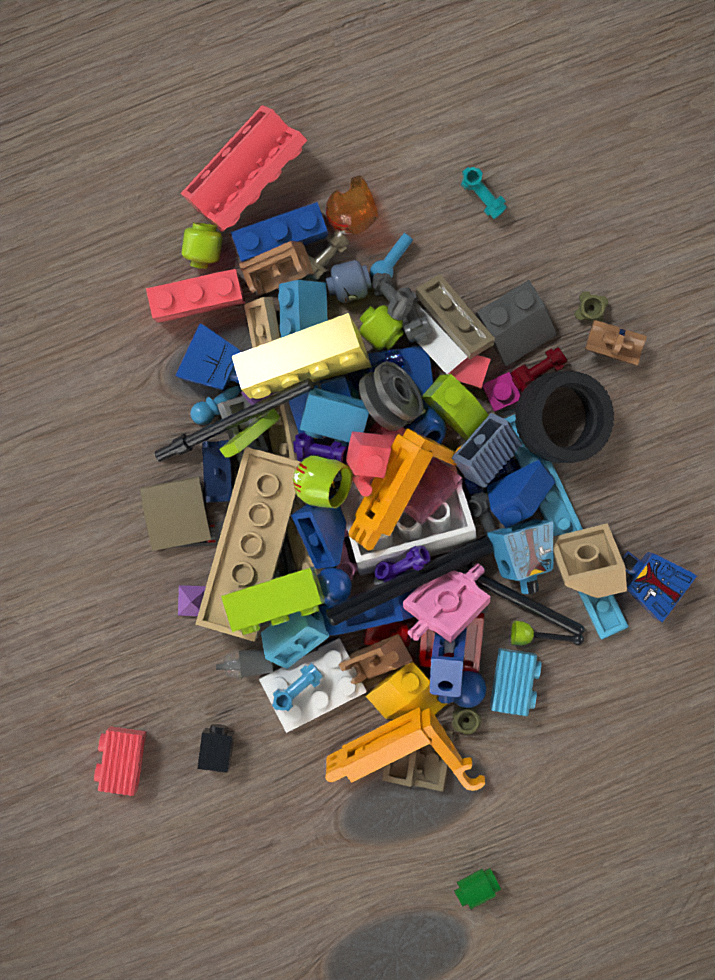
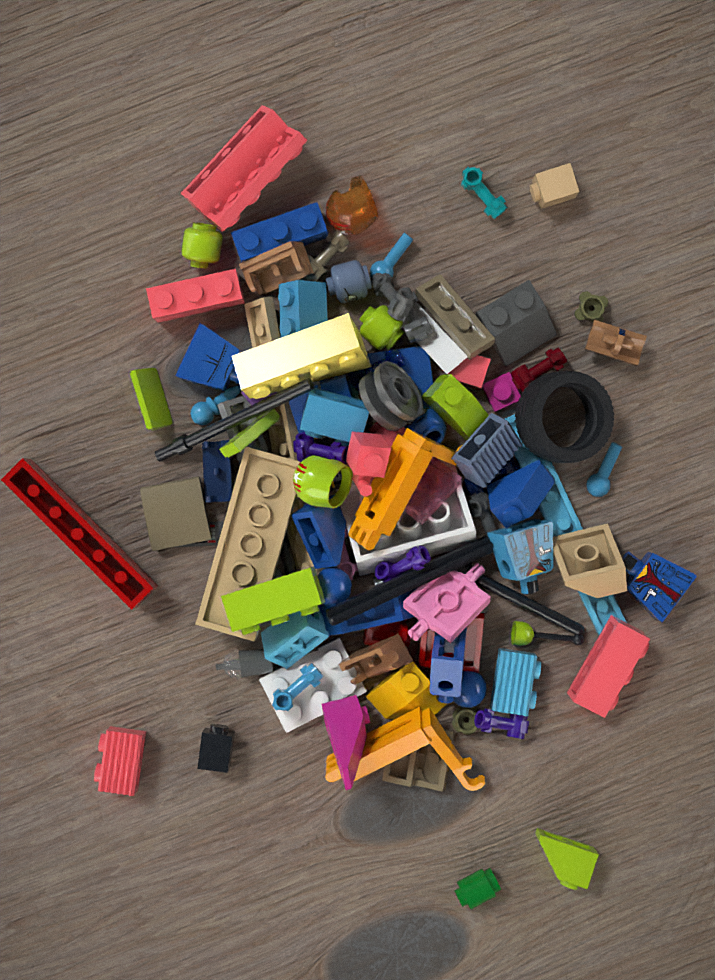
medium lavender slope [178,585,206,616] -> none
none -> red brick [1,458,158,610]
none -> lime slope [130,368,173,431]
none -> dark pink slope [321,695,370,790]
none -> dark purple bar [474,708,529,739]
none -> tan brick [530,163,580,209]
none -> lime slope [535,828,599,890]
none -> coral brick [567,615,650,718]
none -> dark azure bar [586,442,622,497]

